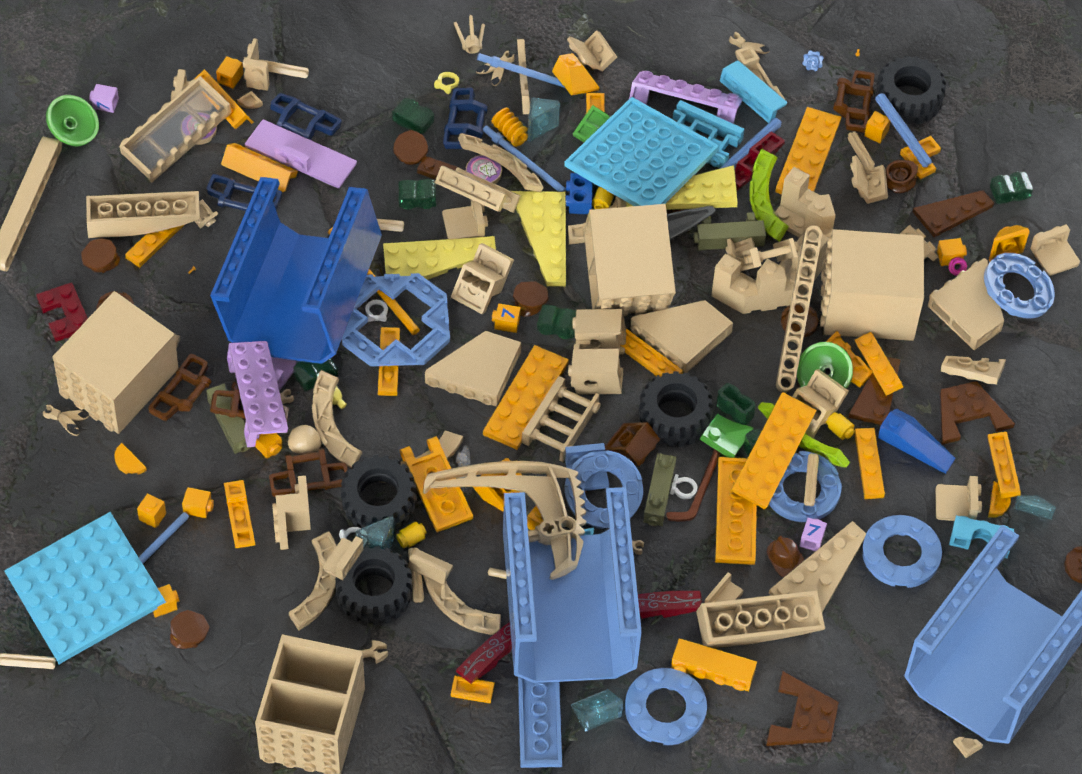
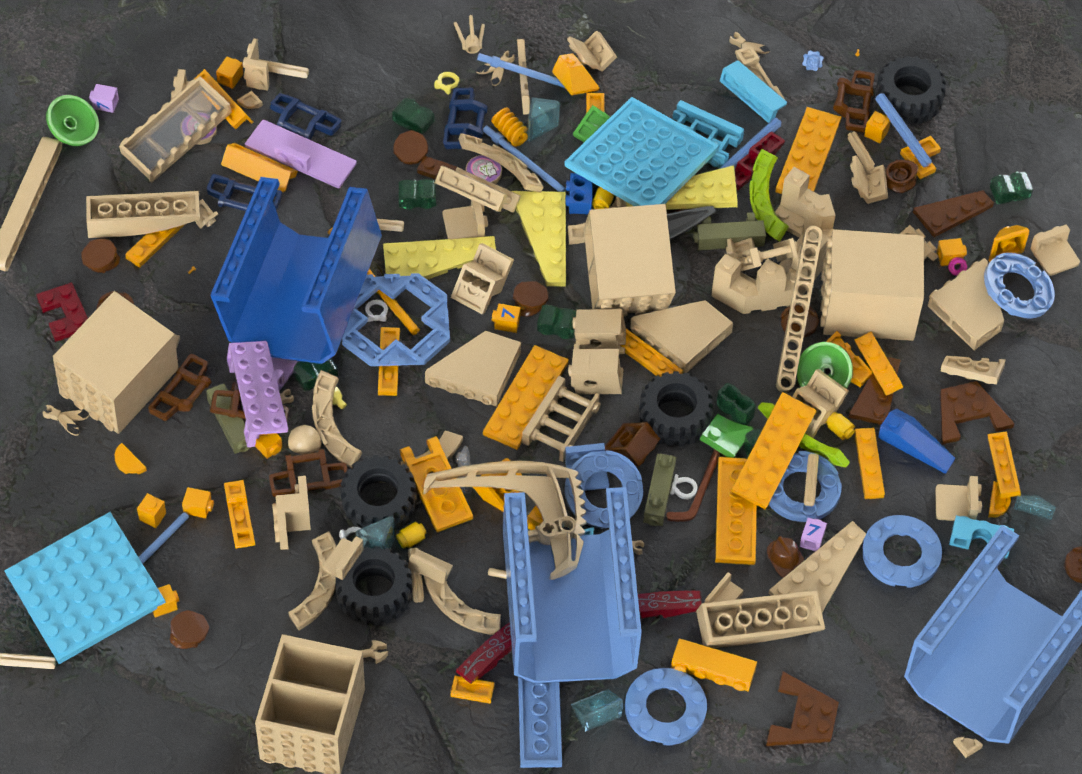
lavender bracket [629,71,743,124] -> none

